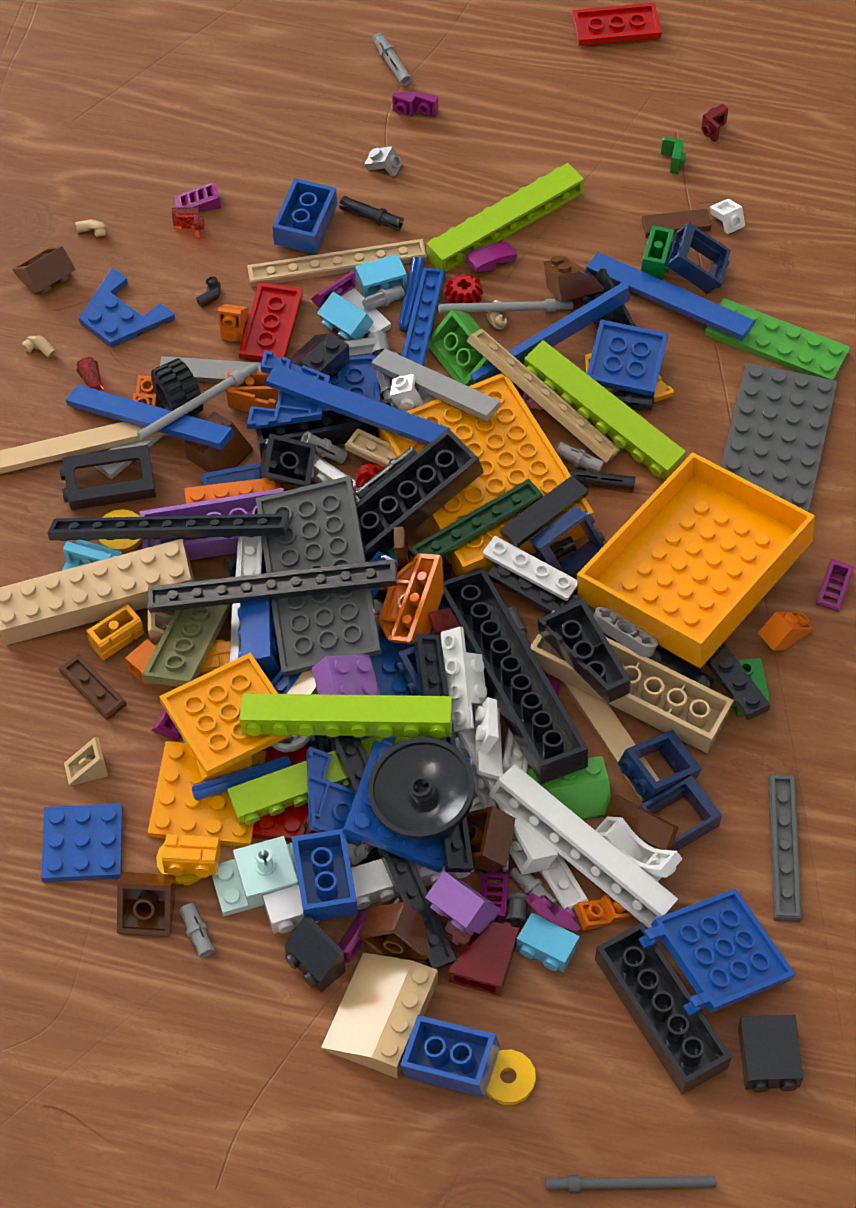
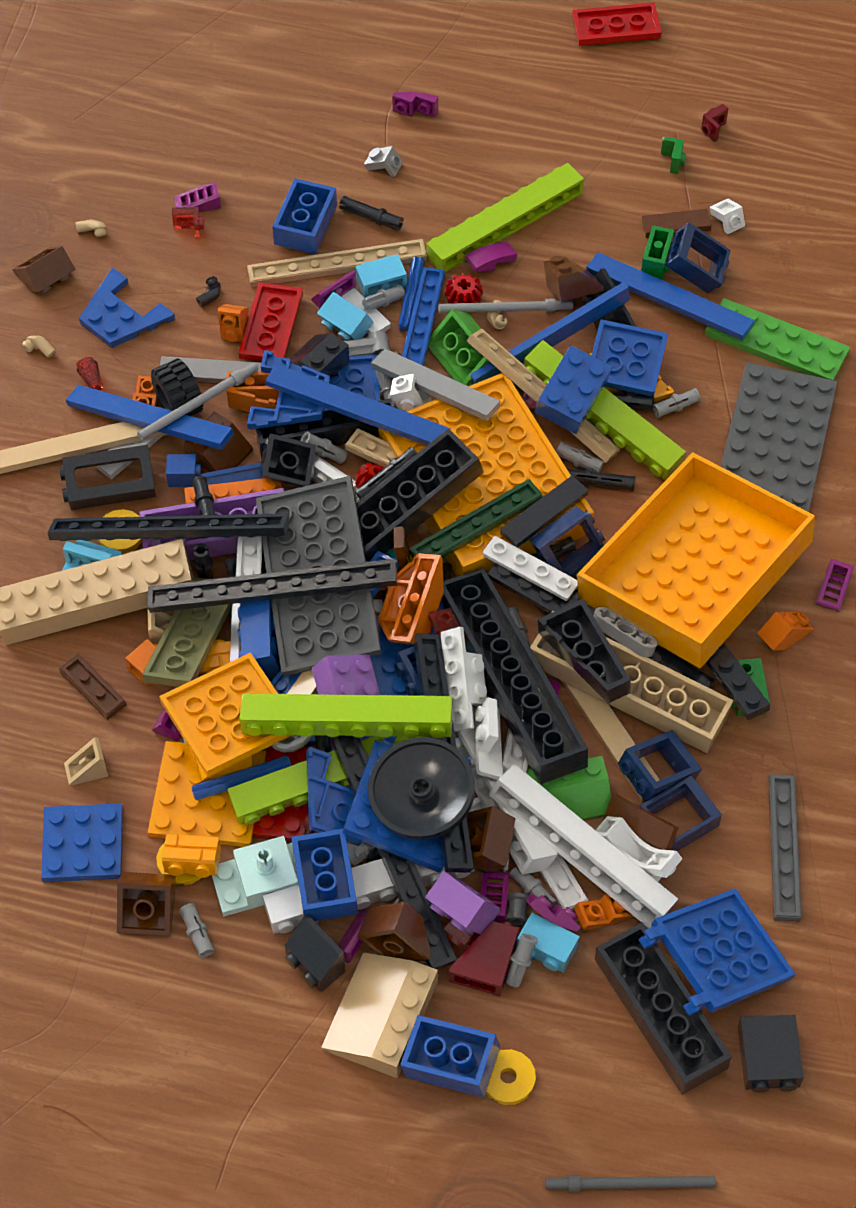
light orange brick [86,604,144,661] -> none
light grey pin [372,33,412,86] -> none
none -> blue brick [166,454,202,487]
none -> black pin [192,476,216,515]
none -> black pin [193,543,213,579]
none -> light grey axle [506,933,538,987]
none -> blue brick [534,345,612,434]
none -> light grey pin [652,388,701,418]

